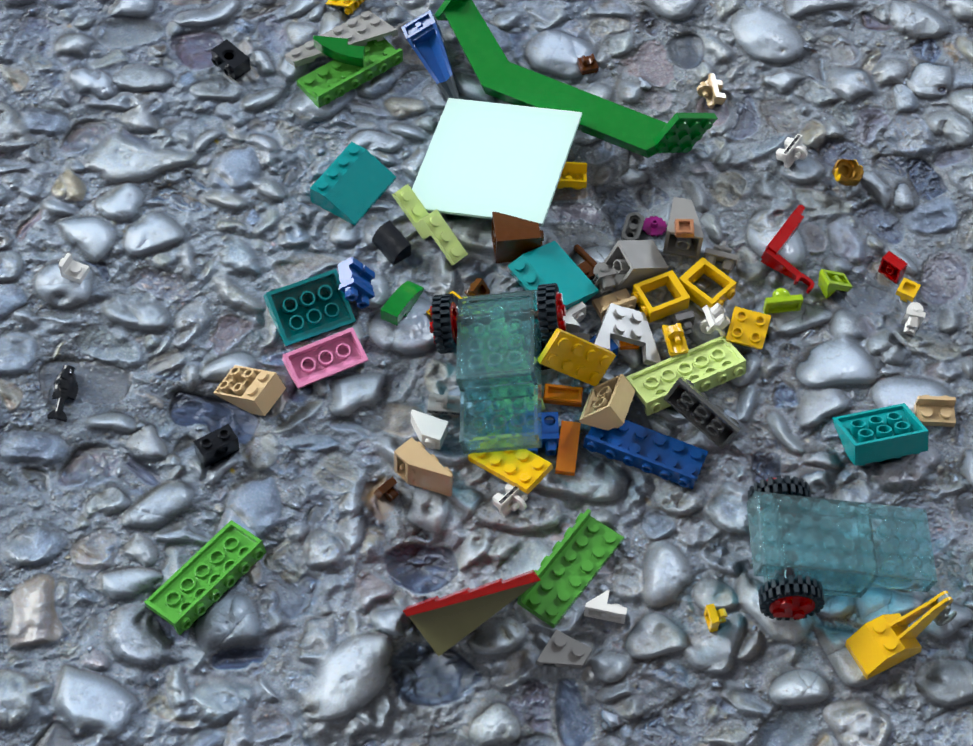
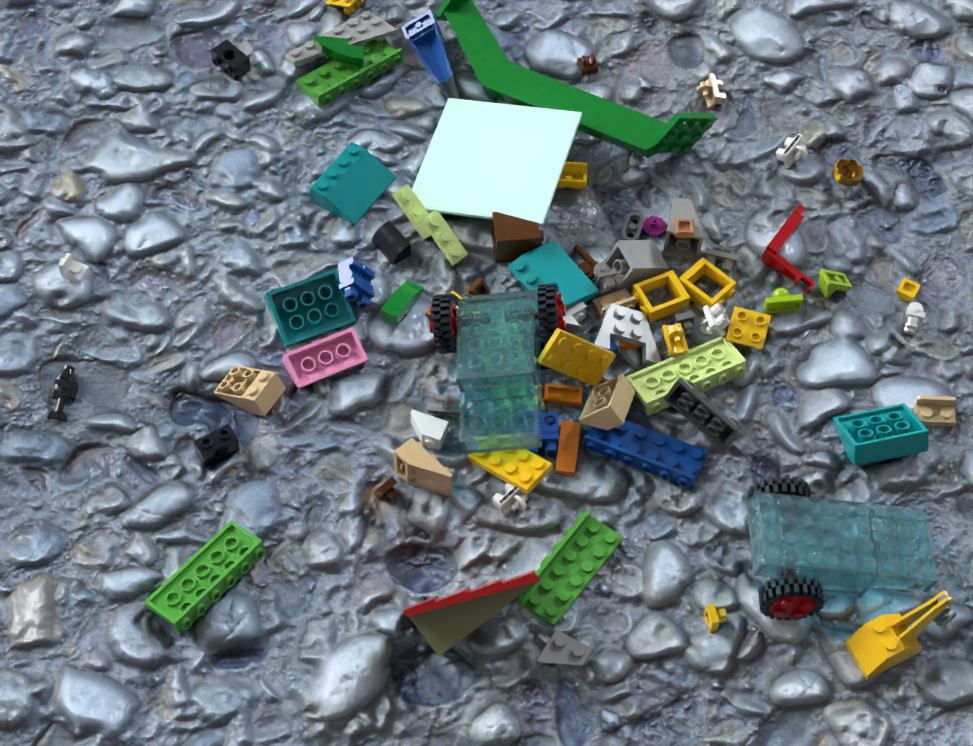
white slope [584,590,627,624] -> none
red piece [878,251,908,284] -> none

